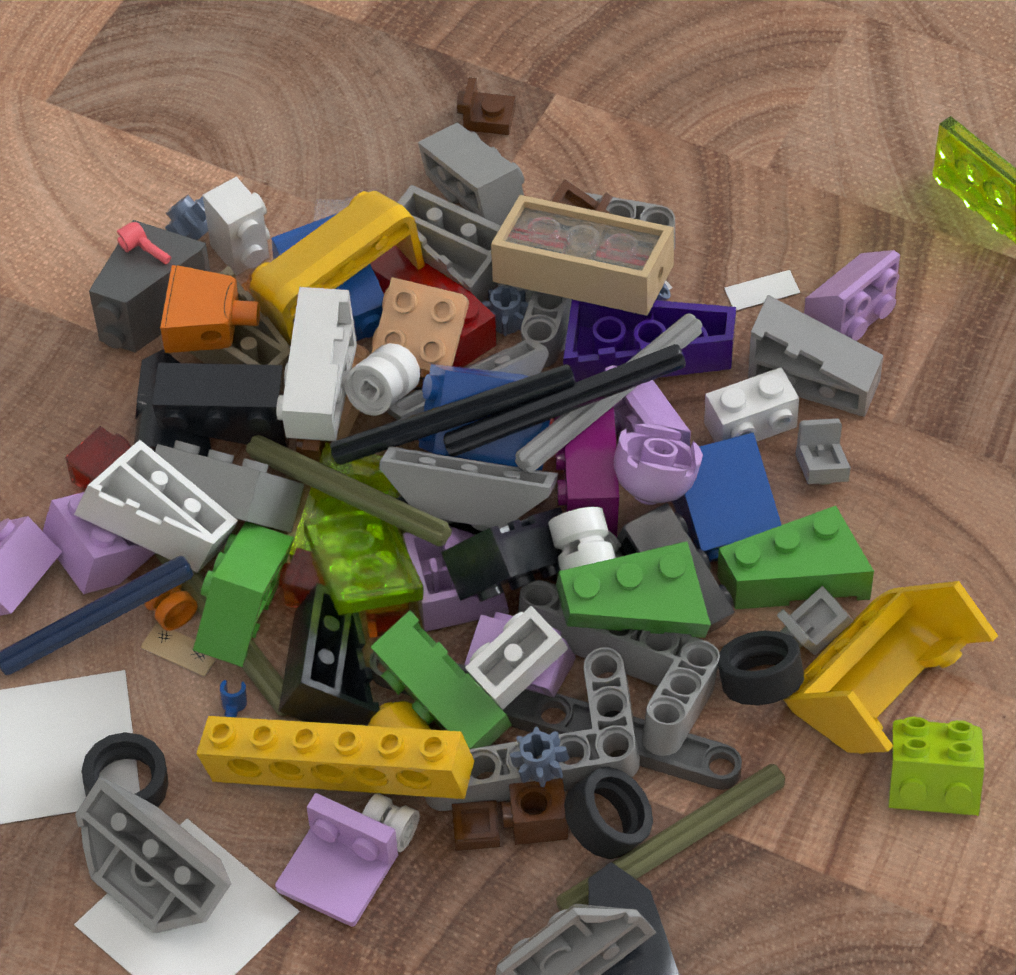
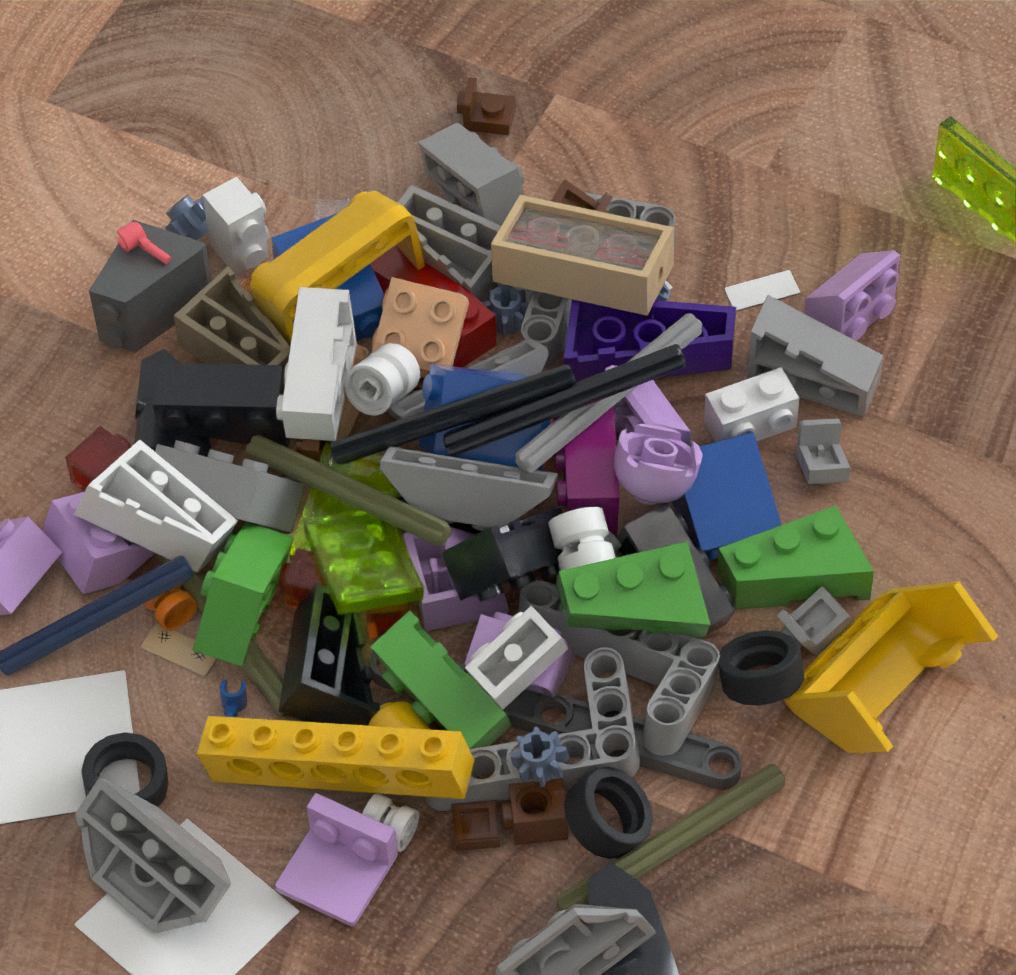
orange torso [160,265,260,353] -> none
lime bracket [888,717,984,816] -> none

